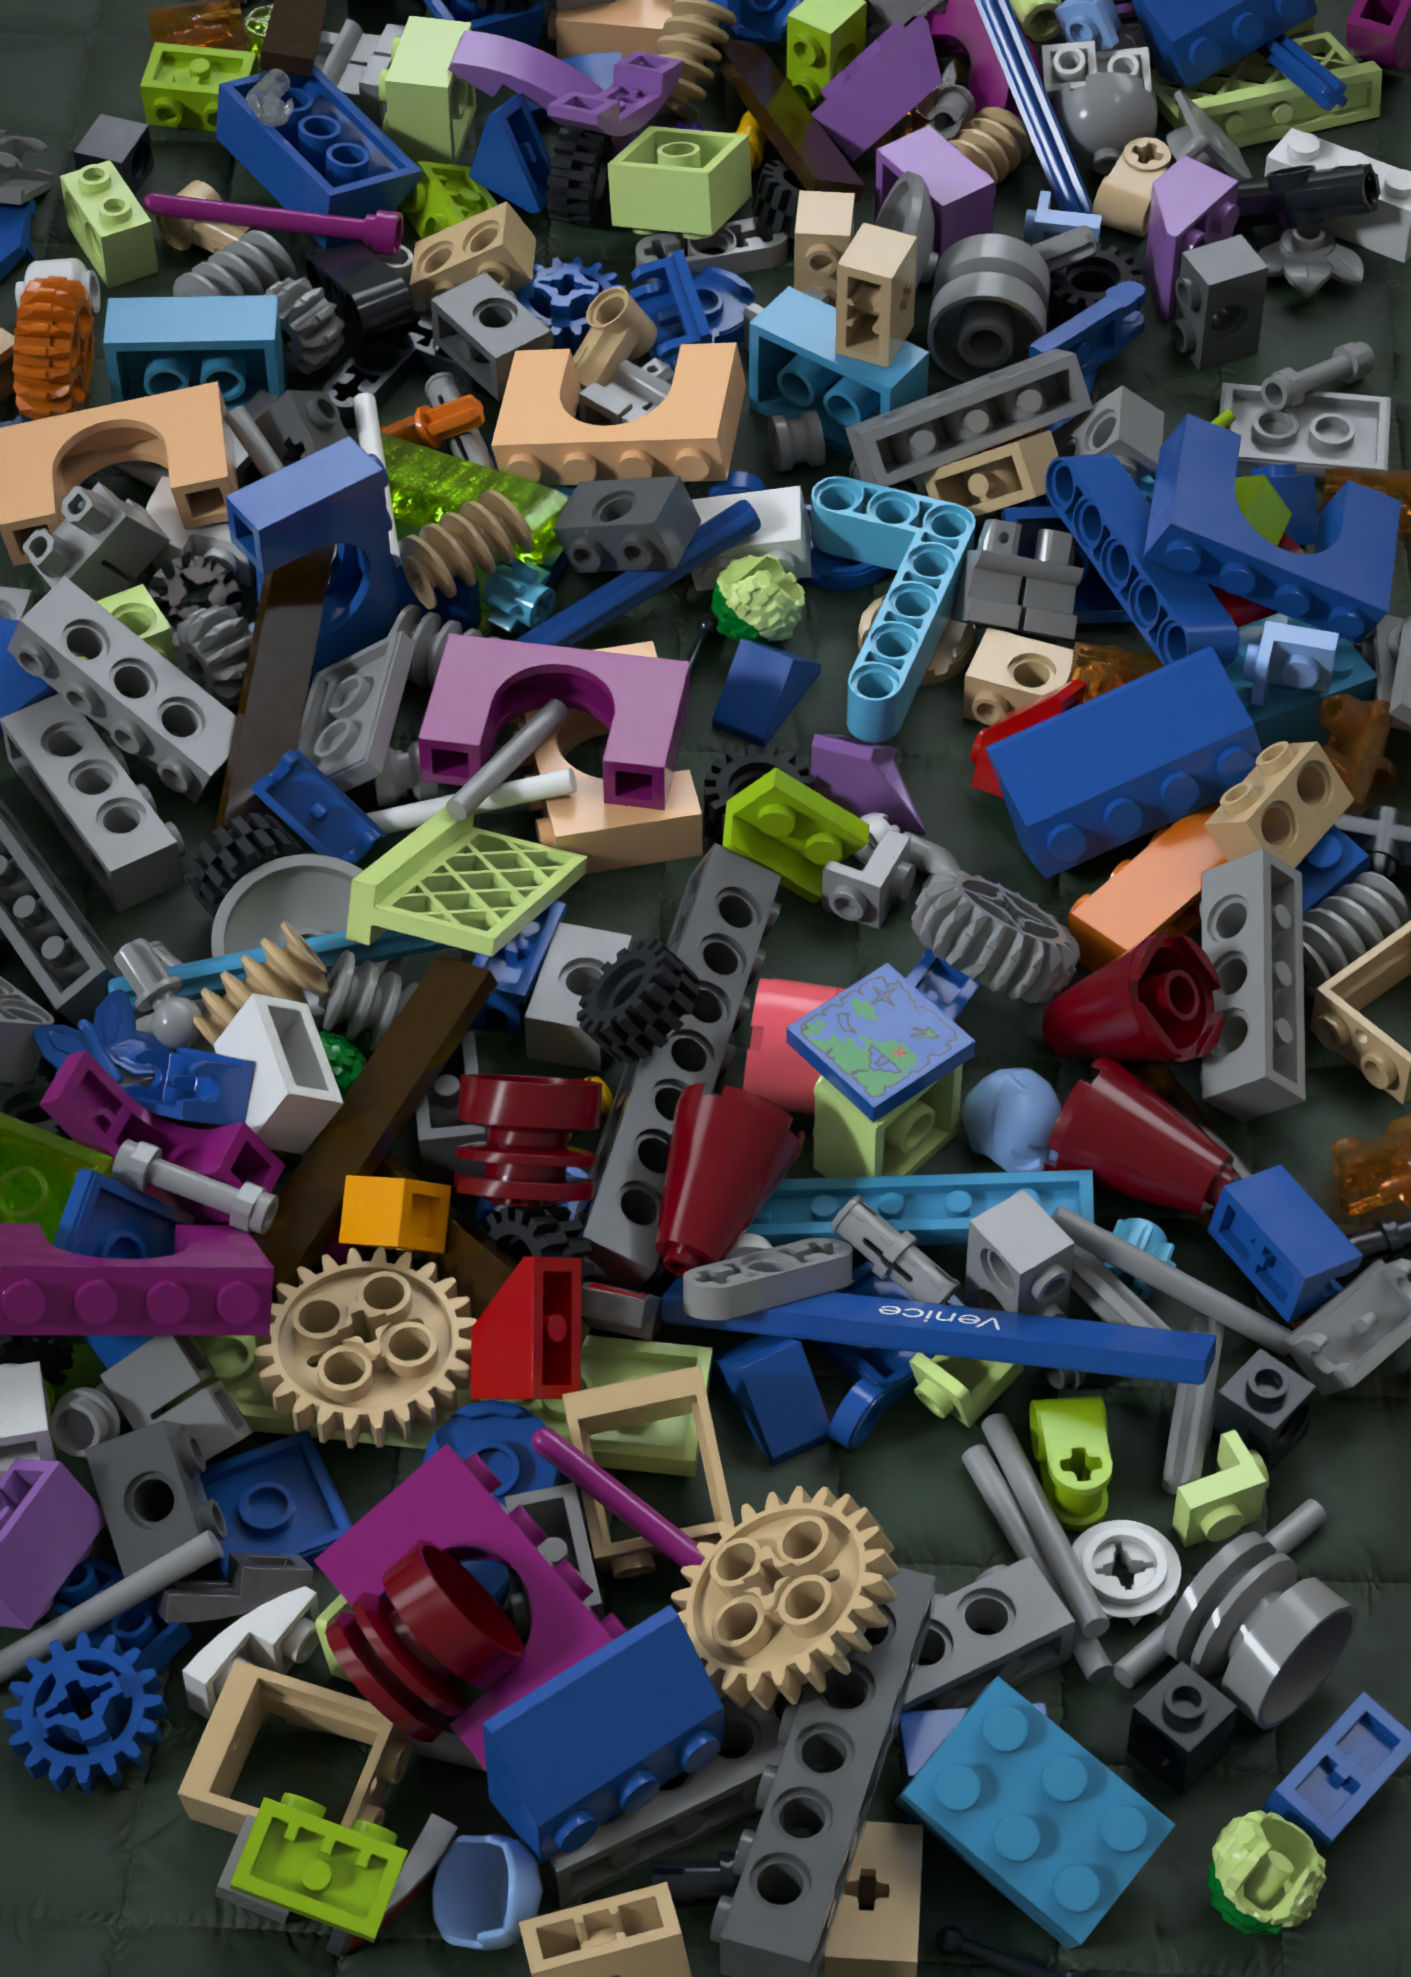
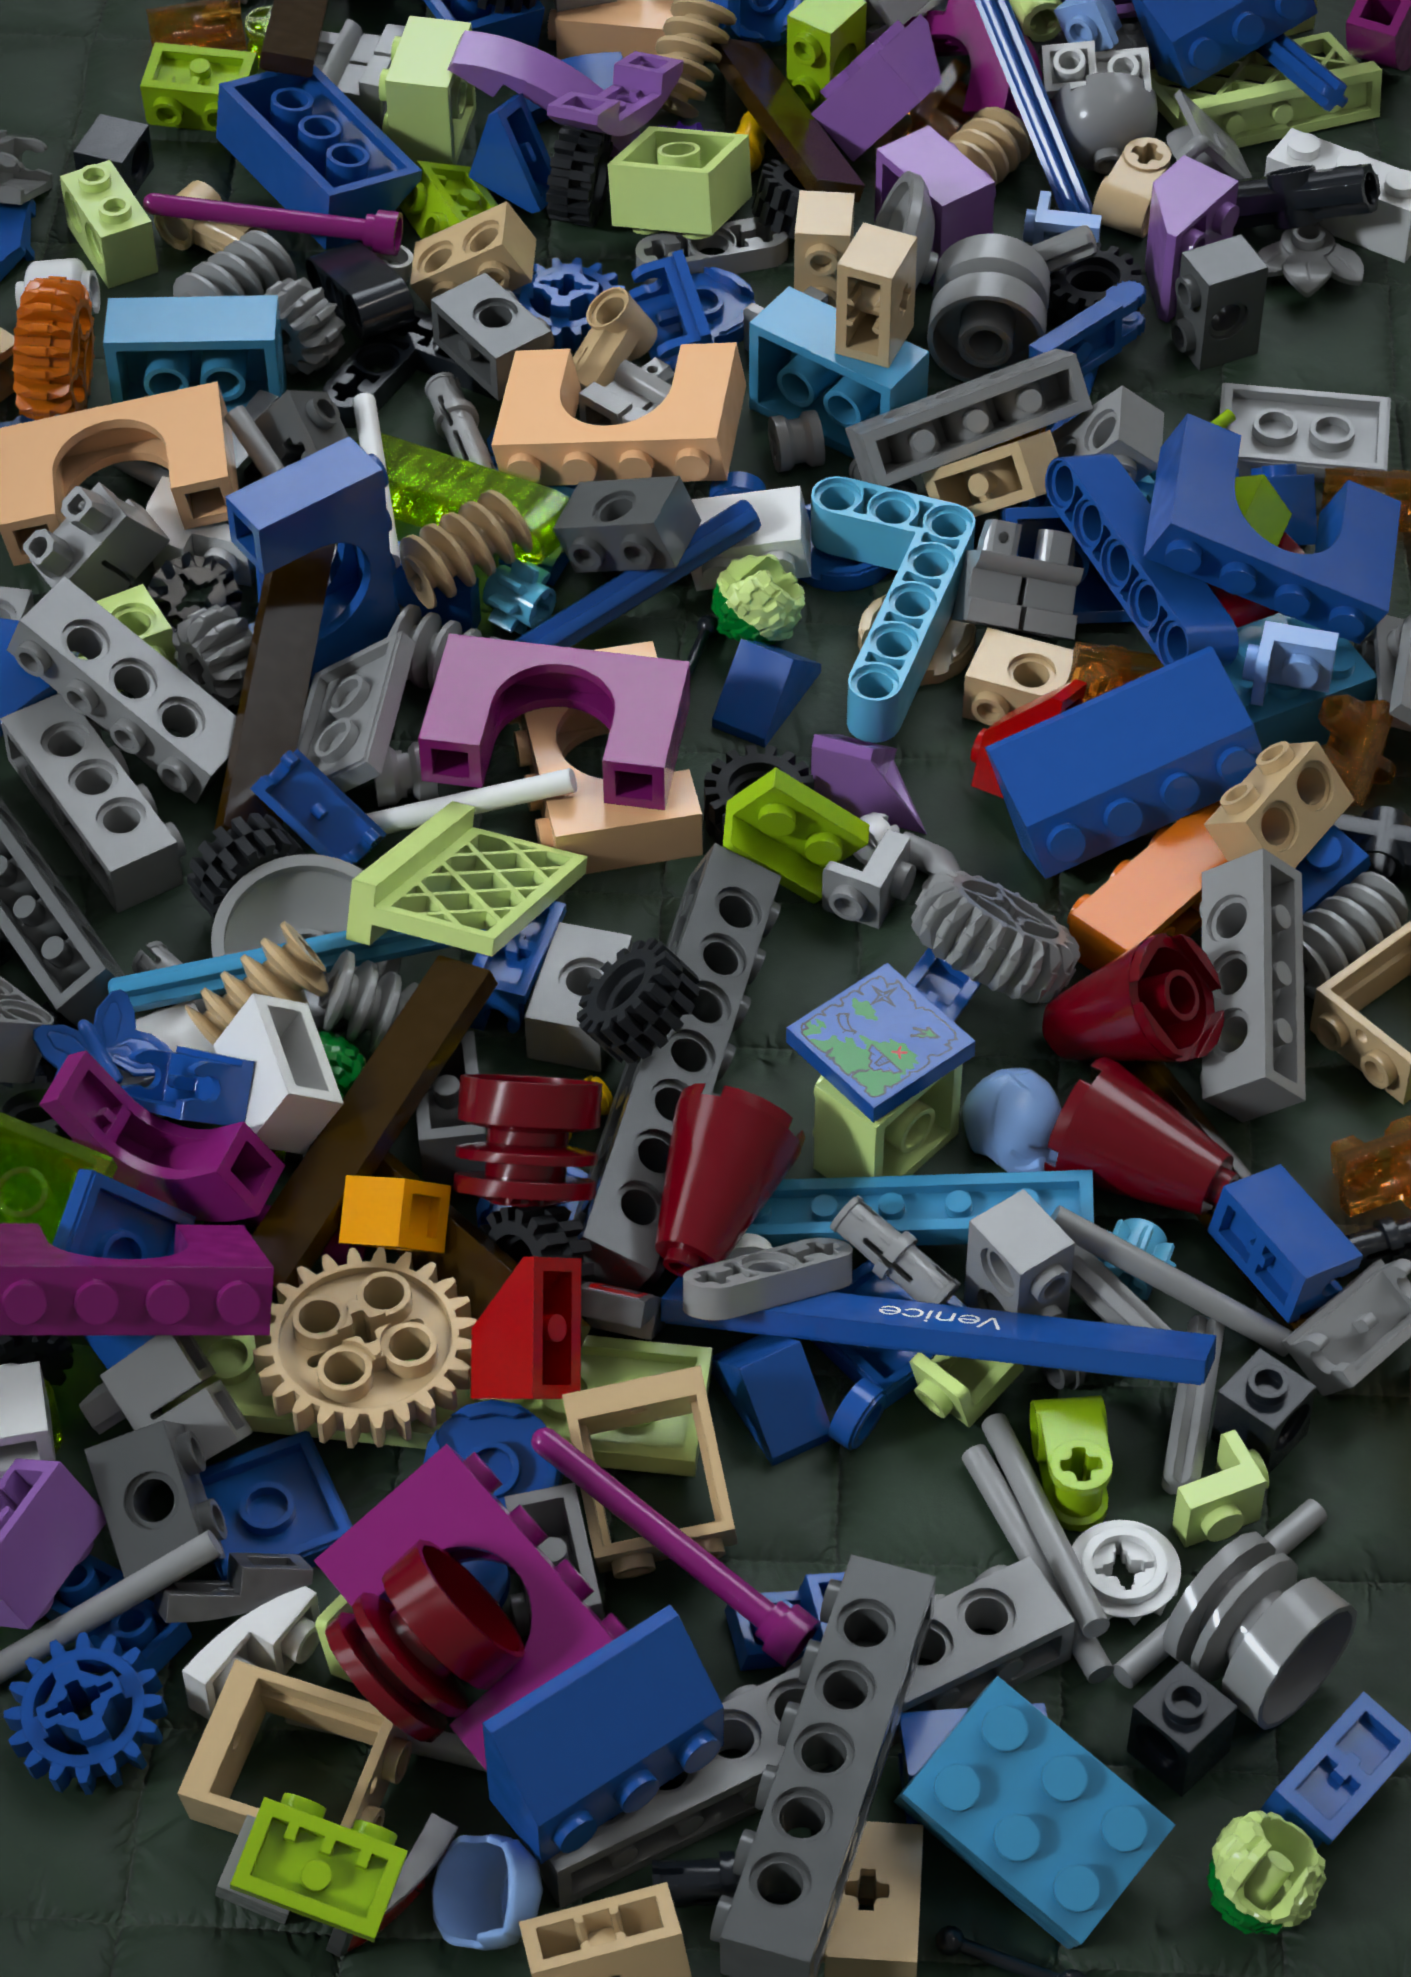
light grey plate [50,1387,120,1458] -> none
light grey bar [112,1139,279,1234] -> none
light grey axle [114,938,203,1049] -> none
clear arm [246,69,294,127] -> none
orange axle [380,394,485,462] -> none
light grey bar [446,699,568,821] -> none
tan gear [671,1486,899,1710] -> none
coral brick [743,978,847,1115] -> none
light grey pin [927,85,976,139] -> none
light grey bar [1261,341,1375,410] -> none

